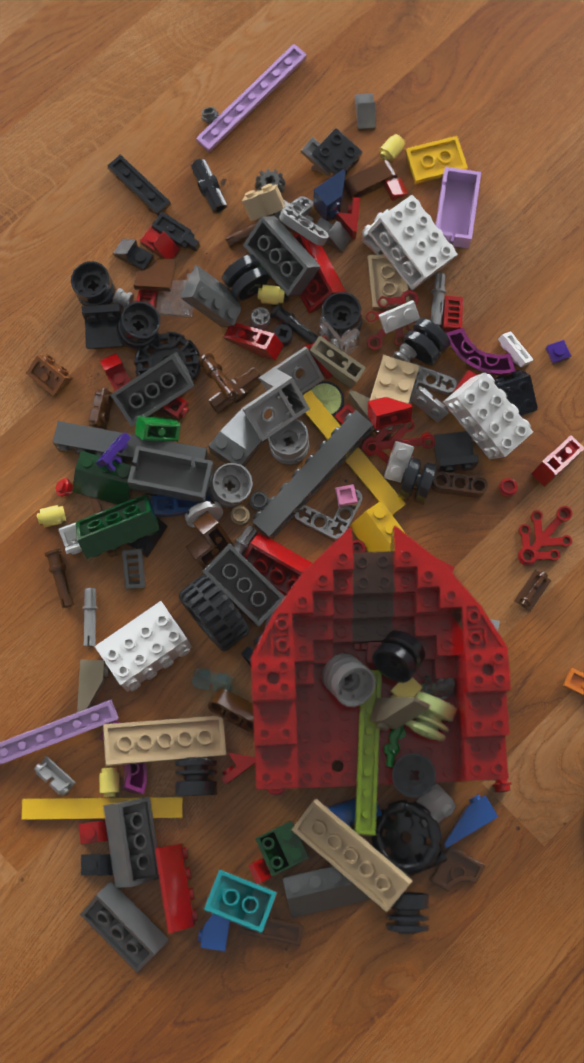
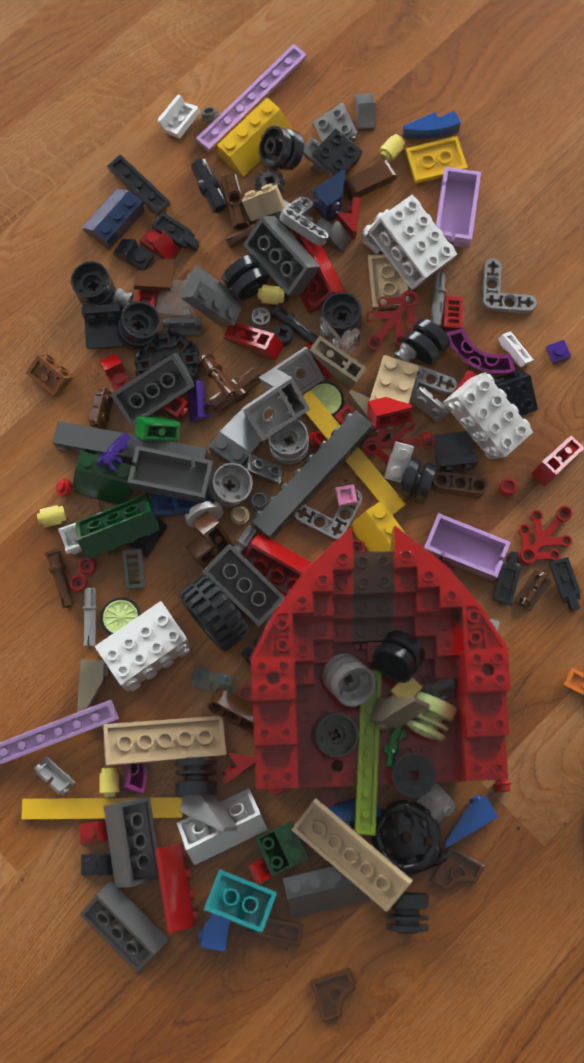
white plate [378,300,420,333] -> none
red slope [385,178,409,201] -> none
none -> red plate [69,574,88,593]
none -> red plate [78,557,97,576]
none -> dark blue slope [82,189,145,250]
none -> yellowish green wheel [100,597,141,635]
none -> white bracket [158,95,200,139]
none -> dark grey hinge [163,317,201,335]
none -> white slope [177,788,268,865]
none -> light grey slope [180,795,237,832]
none -> dark purple plate [188,381,211,423]
none -> yellow slope [217,98,293,178]
none -> reddish brown piece [221,173,249,230]
none -> red plate [237,685,253,703]
none -> dark grey hinge [243,454,283,484]
none -> black wheel [259,125,304,171]
none -> red plate [309,431,326,450]
none -> reddish brown tile [310,968,356,1022]
none -> pearl dark grey wheel [311,713,358,757]
none -> light grey hinge [313,102,358,142]
none -> red plate [318,789,338,807]
none -> blue slope [402,111,461,139]
none -> lavender piece [424,513,511,581]
none -> light grey beam [482,258,537,314]
none -> black hinge [492,551,521,606]
none -> black hinge [549,557,581,612]

